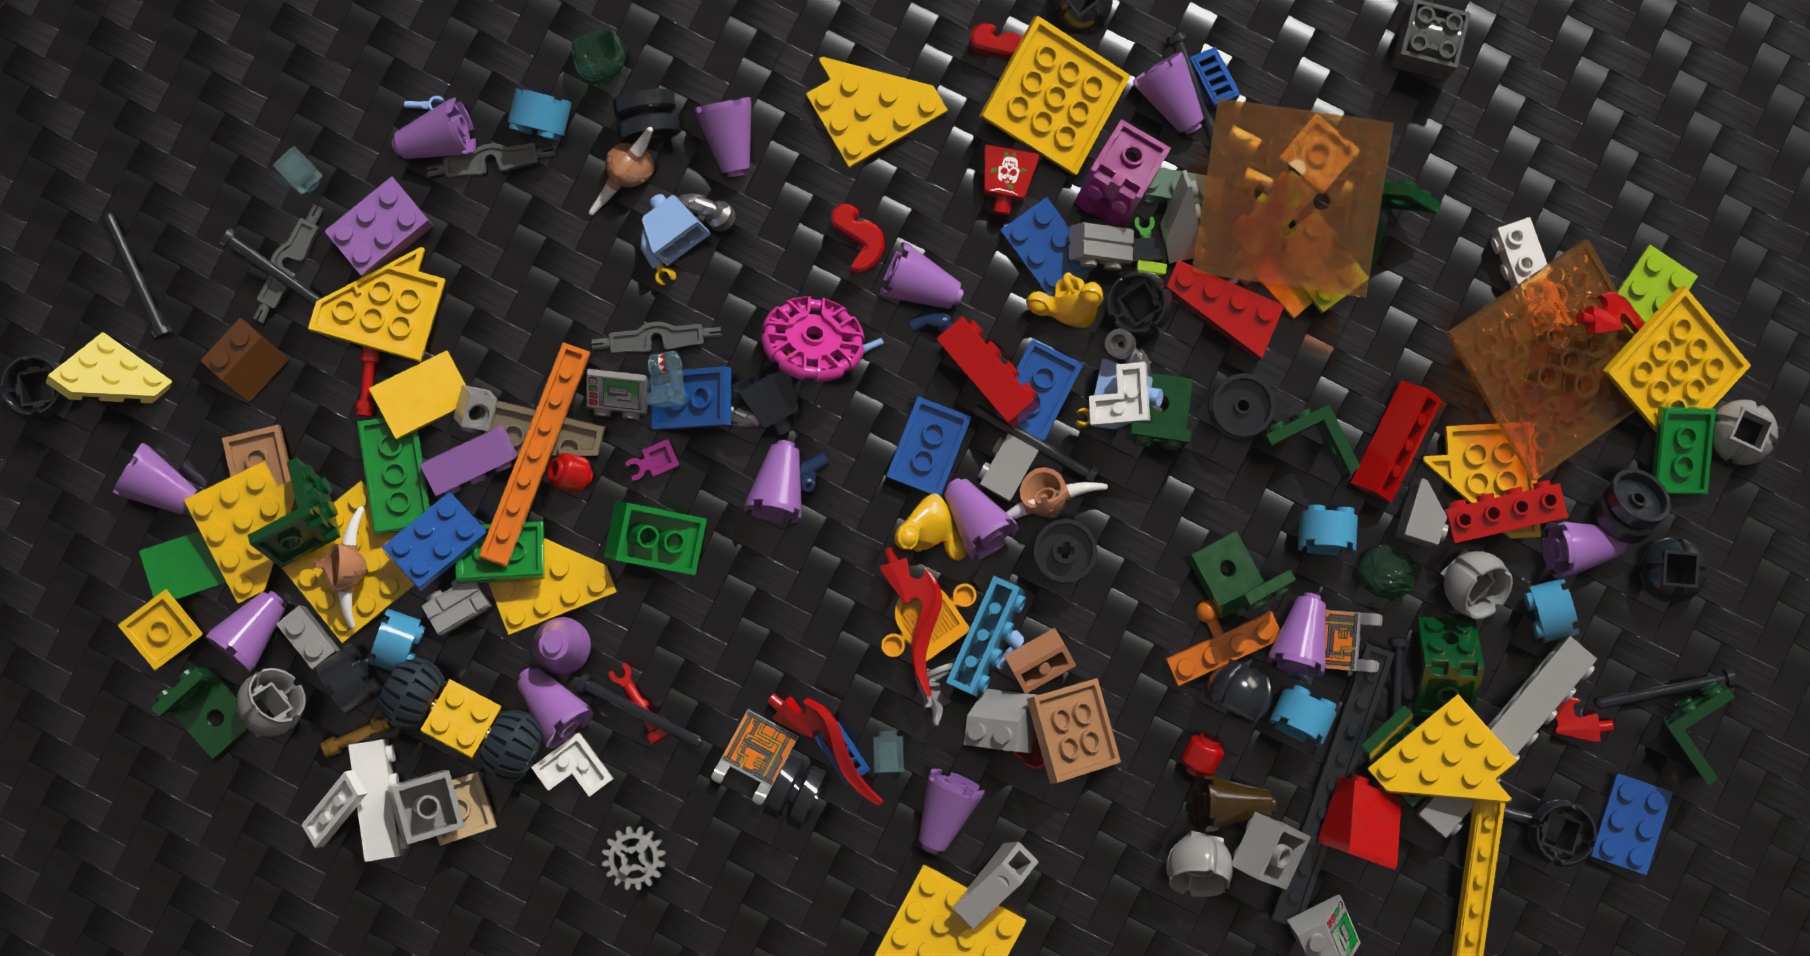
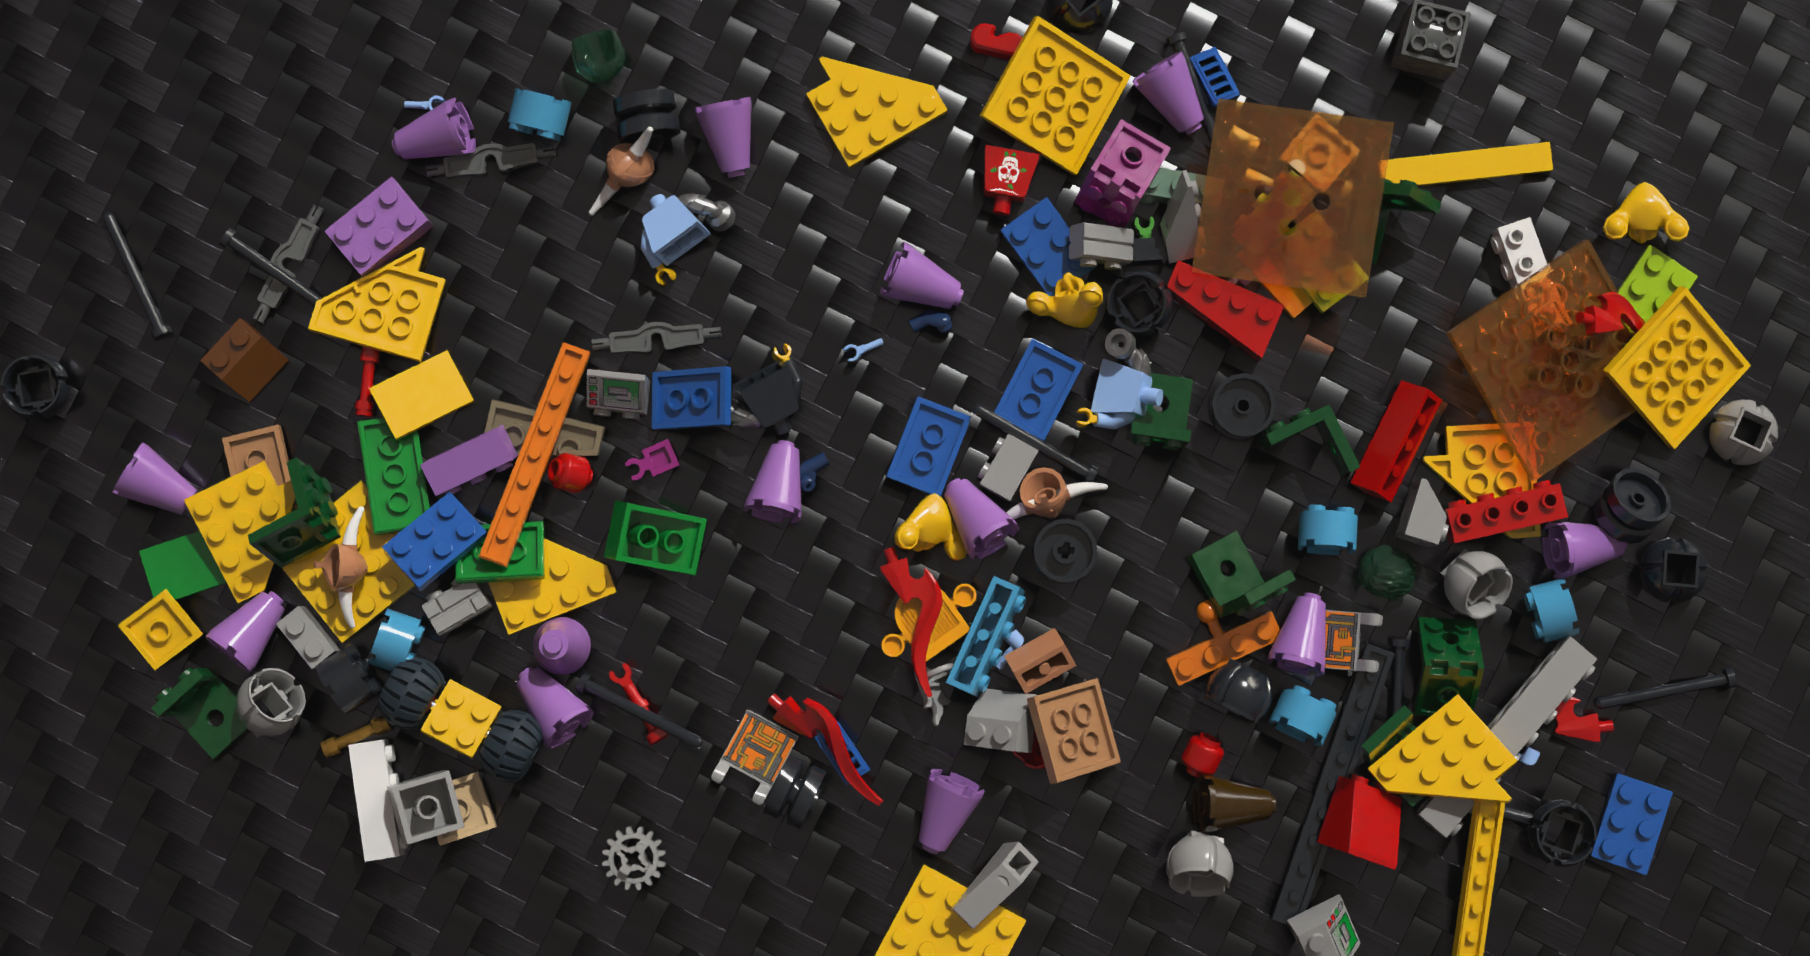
light yellow plate [46,332,172,403] -> none
clear light blue brick [273,146,323,195] -> none
white plate [302,770,367,848] -> none
light grey brick [453,385,497,433] -> none
white plate [531,732,614,797] -> none
clear light blue leg [647,351,685,408] -> none
dark pink plate [761,296,865,382] -> none
red animal [831,204,885,275] -> none
clear light blue brick [873,730,904,773] -> none
red brick [936,316,1040,429] -> none
white plate [1089,362,1150,426] -> none
lime tile [1135,260,1167,279] -> none
light grey brick [1232,812,1311,890] -> none
green tile [1652,406,1716,495] -> none
dark green bracket [1663,681,1735,786] -> none
none -> yellow tile [1378,142,1553,186]
none -> light blue hand [1518,747,1540,766]
none -> yellow head [1603,182,1689,244]

